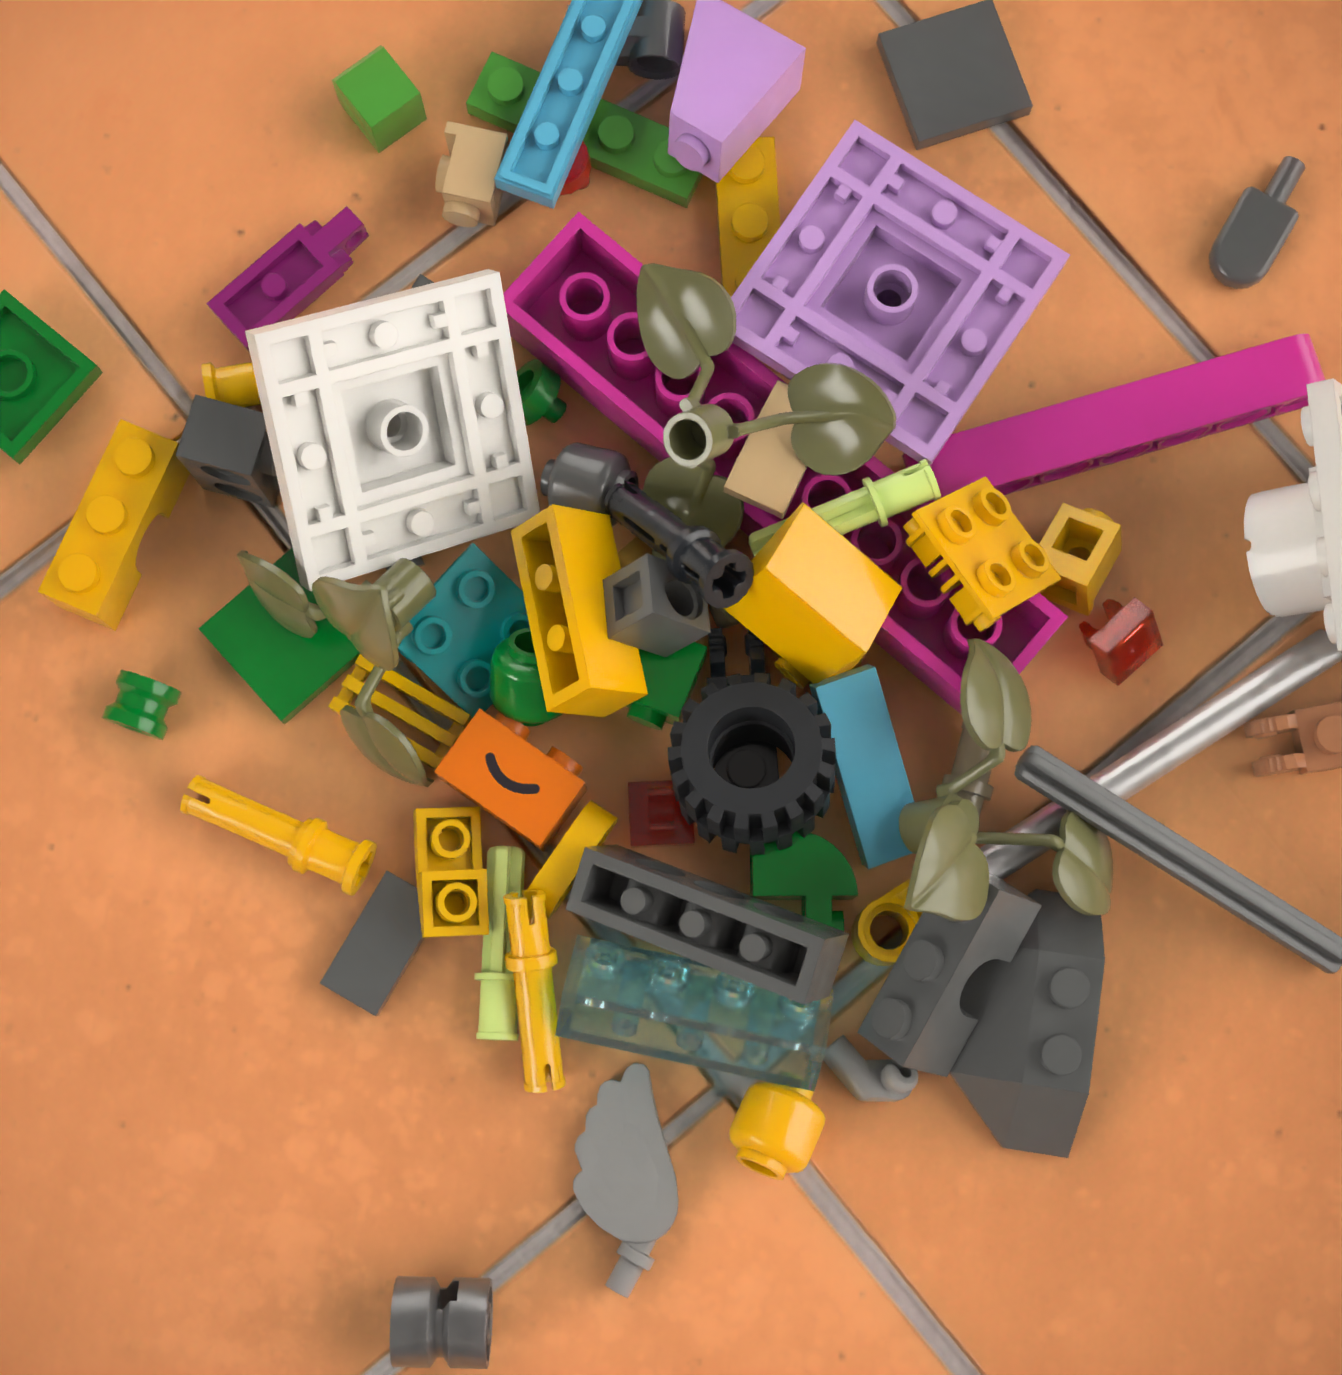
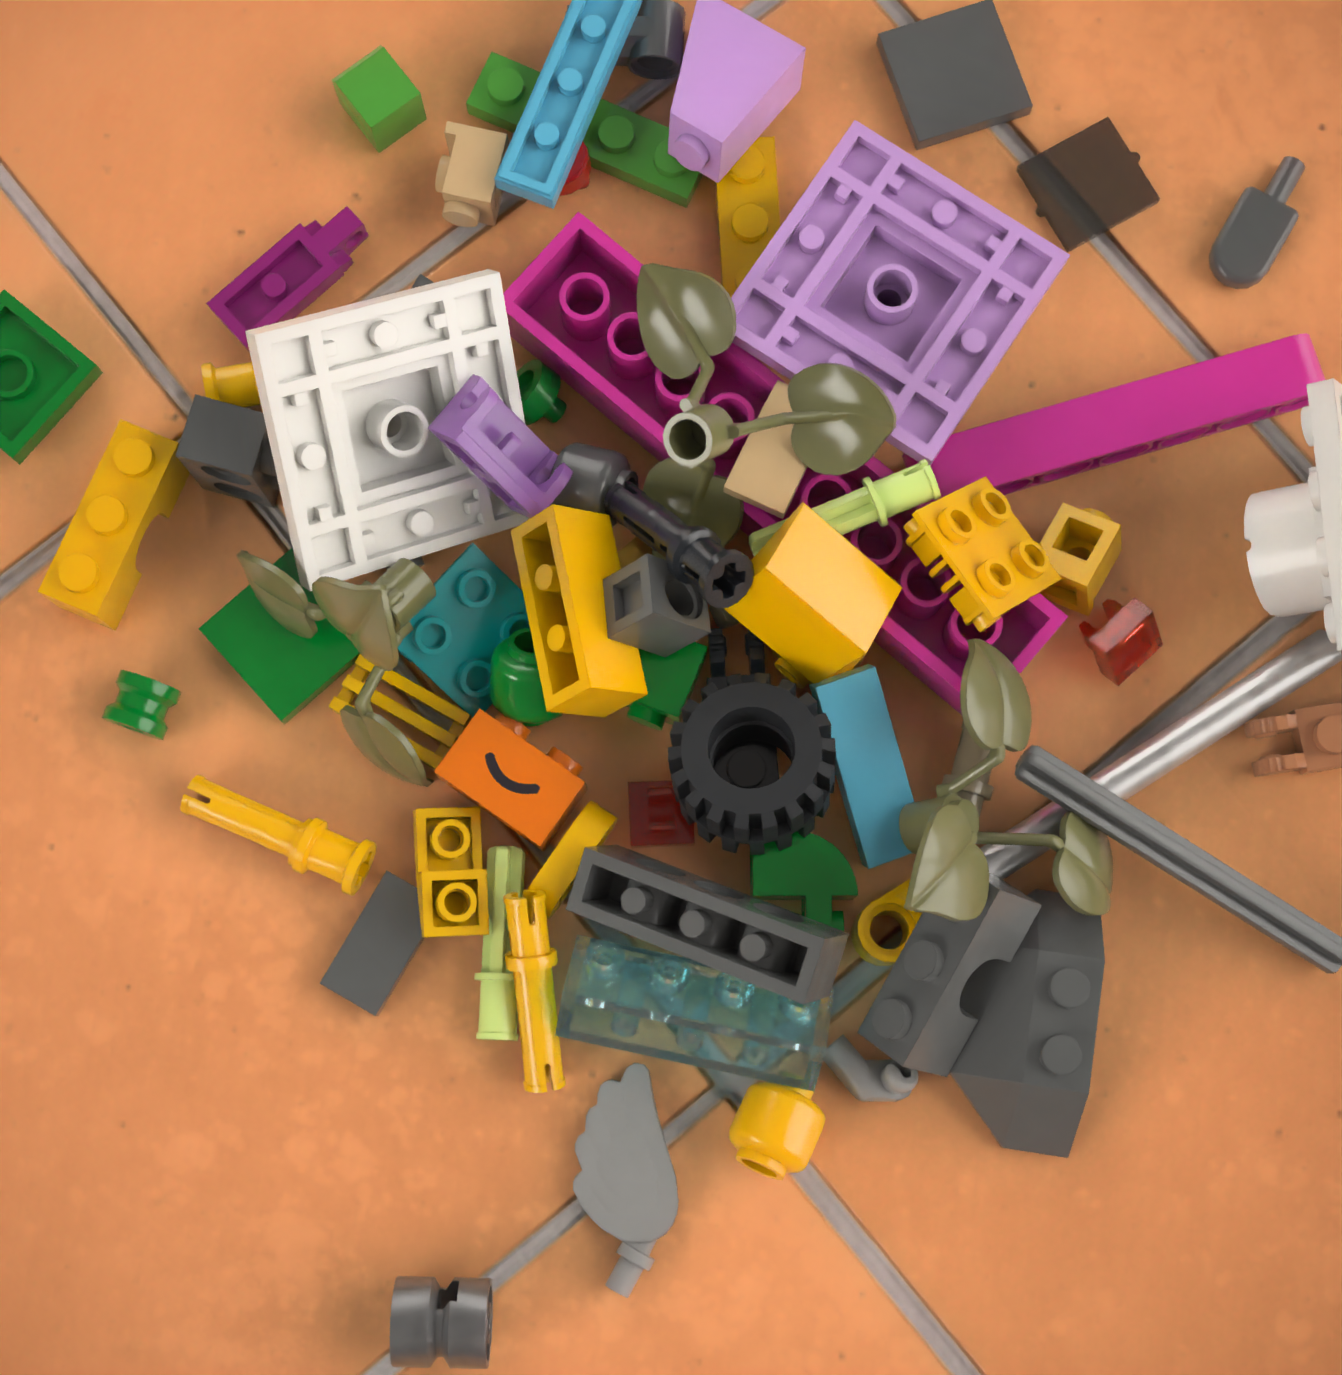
none -> medium lavender hinge [428,374,573,518]
none -> clear smoke piece [1016,117,1160,253]

